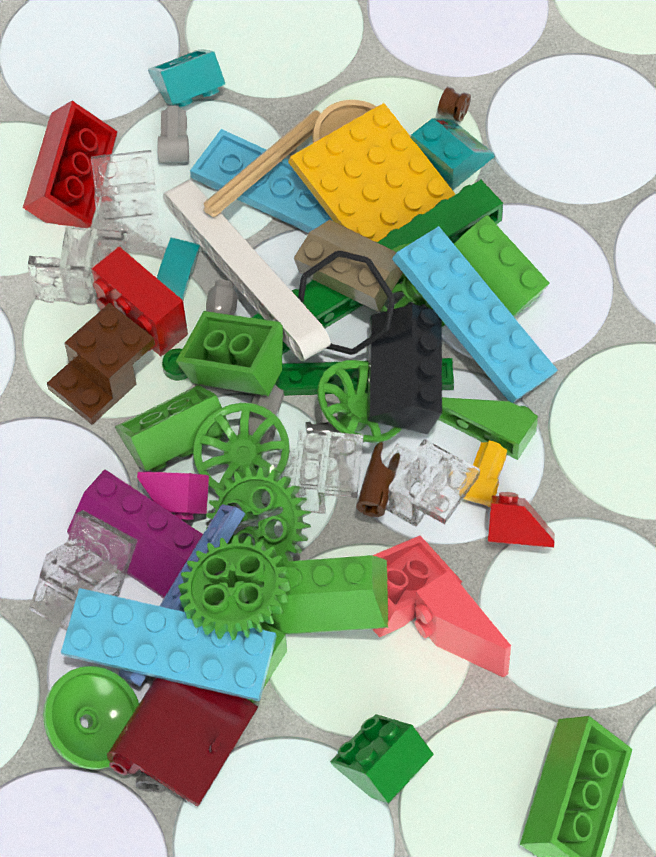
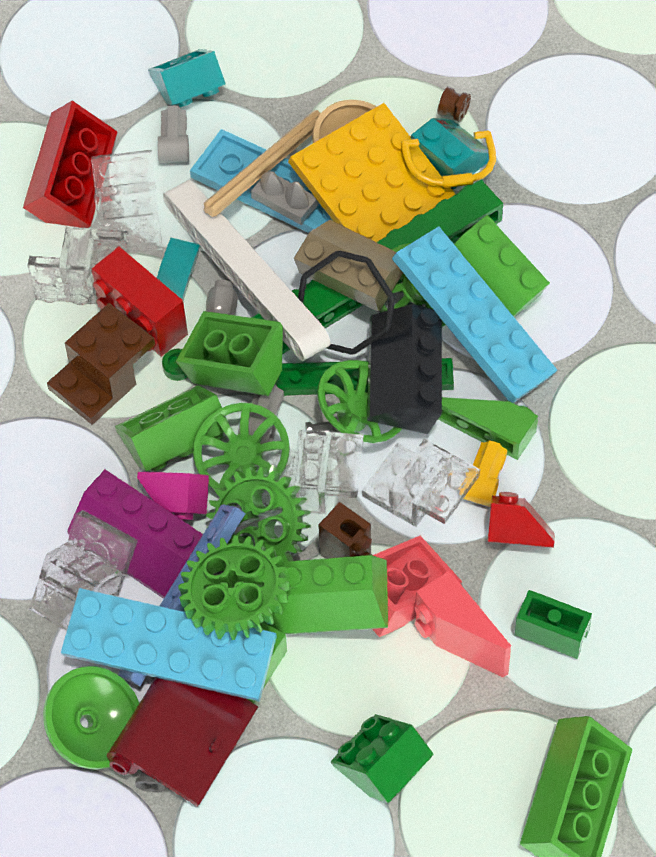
reddish brown piece [356,442,401,517] -> none
none -> light grey tile [251,171,318,225]
none -> reddish brown brick [318,502,372,559]
none -> yellow piece [401,130,496,188]
none -> green brick [515,590,592,659]

